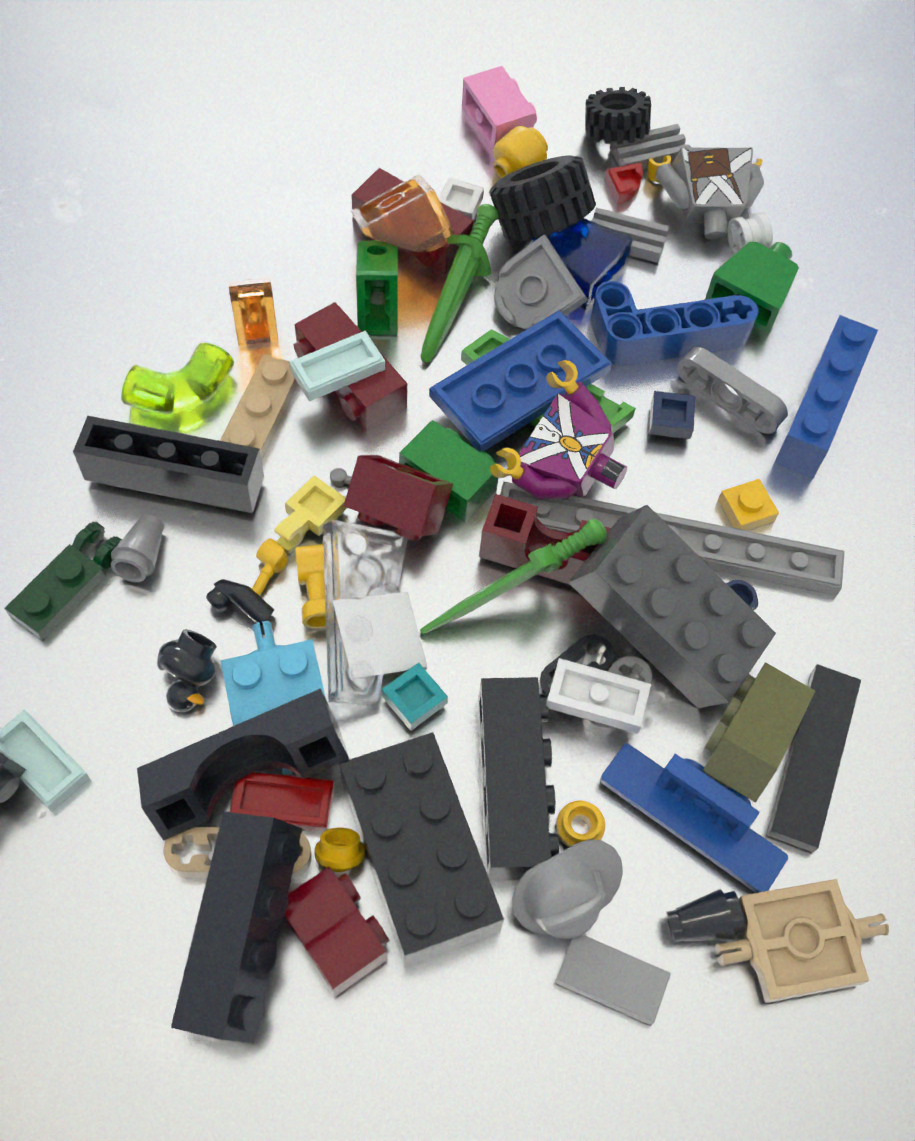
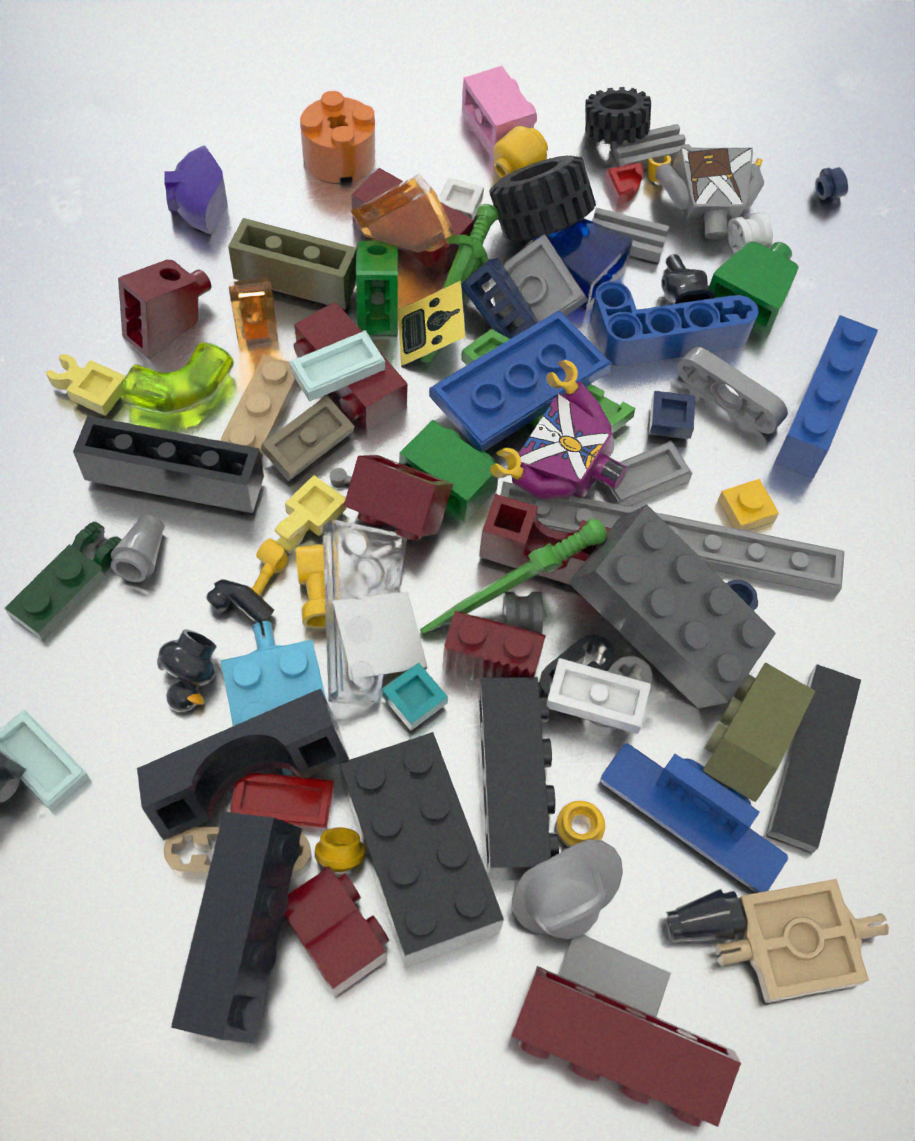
none -> light yellow plate [46,354,129,416]
none -> torso [118,259,212,359]
none -> dark purple piece [164,145,228,234]
none -> olive brick [228,218,357,309]
none -> dark tan plate [261,395,354,481]
none -> orange brick [300,91,376,183]
none -> light yellow sticker [398,281,466,366]
none -> dark red brick [442,611,546,682]
none -> dark blue slope [461,258,539,339]
none -> dark grey wheel [502,592,543,634]
none -> dark red brick [511,966,741,1127]
none -> light grey tile [598,441,693,507]
none -> black piece [661,254,715,305]
none -> dark blue plate [815,167,848,204]

